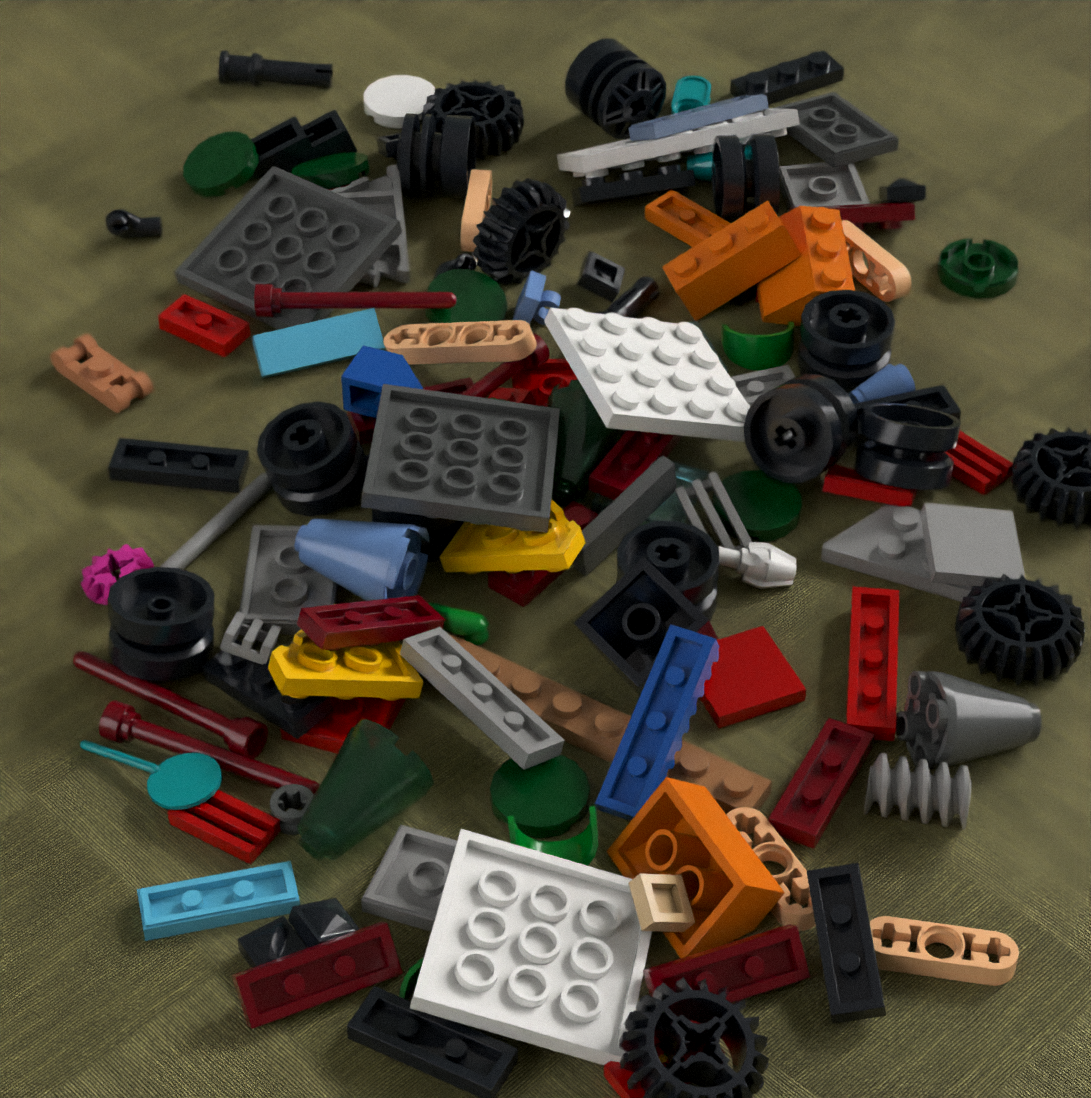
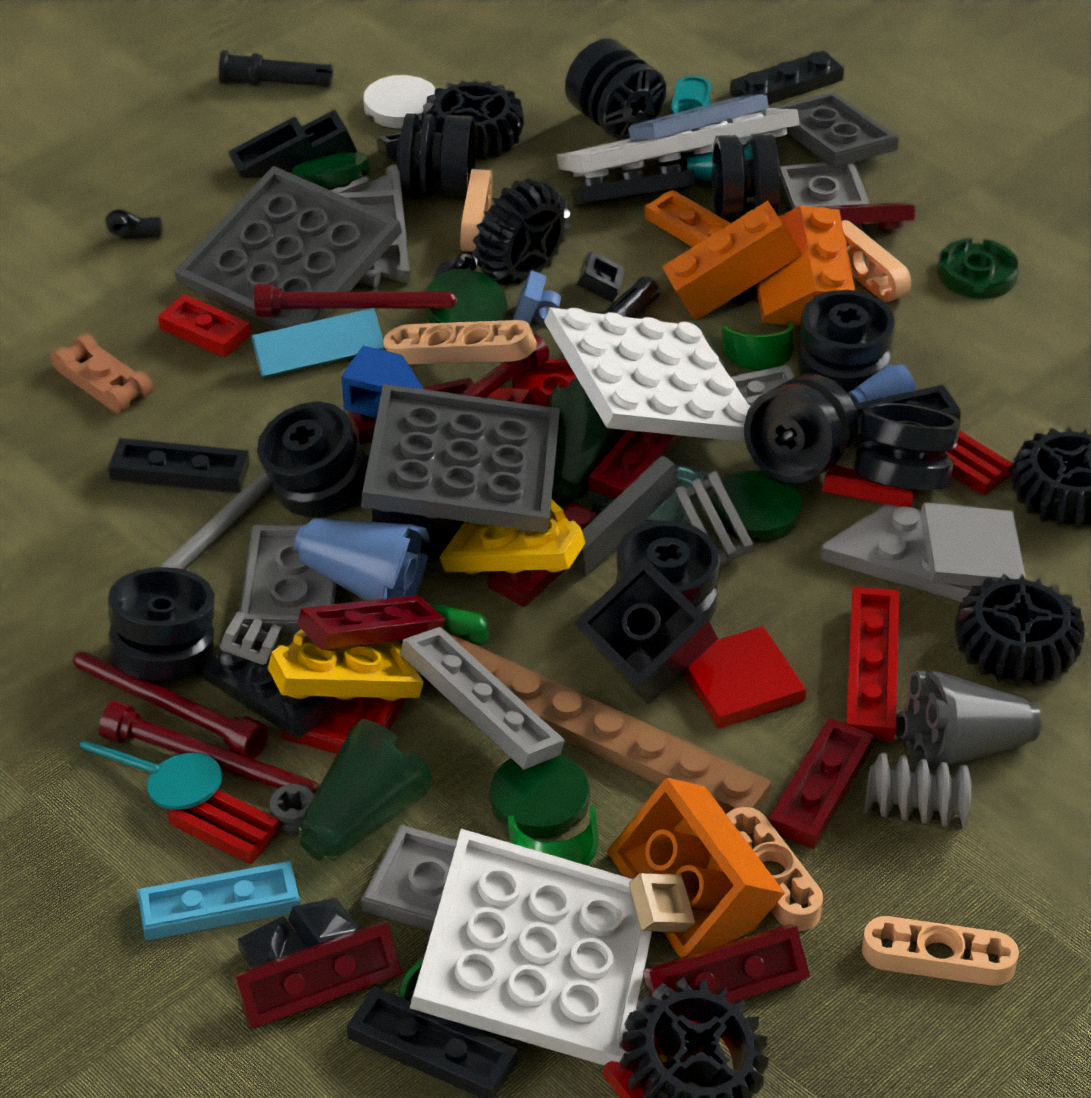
dark pink gear [80,544,154,605] -> none
dark green tile [183,131,259,197] -> none
blue gear [595,624,719,821] -> none
white piece [718,542,797,589] -> none
black plate [807,863,886,1024] -> none
black tile [879,177,926,203] -> none

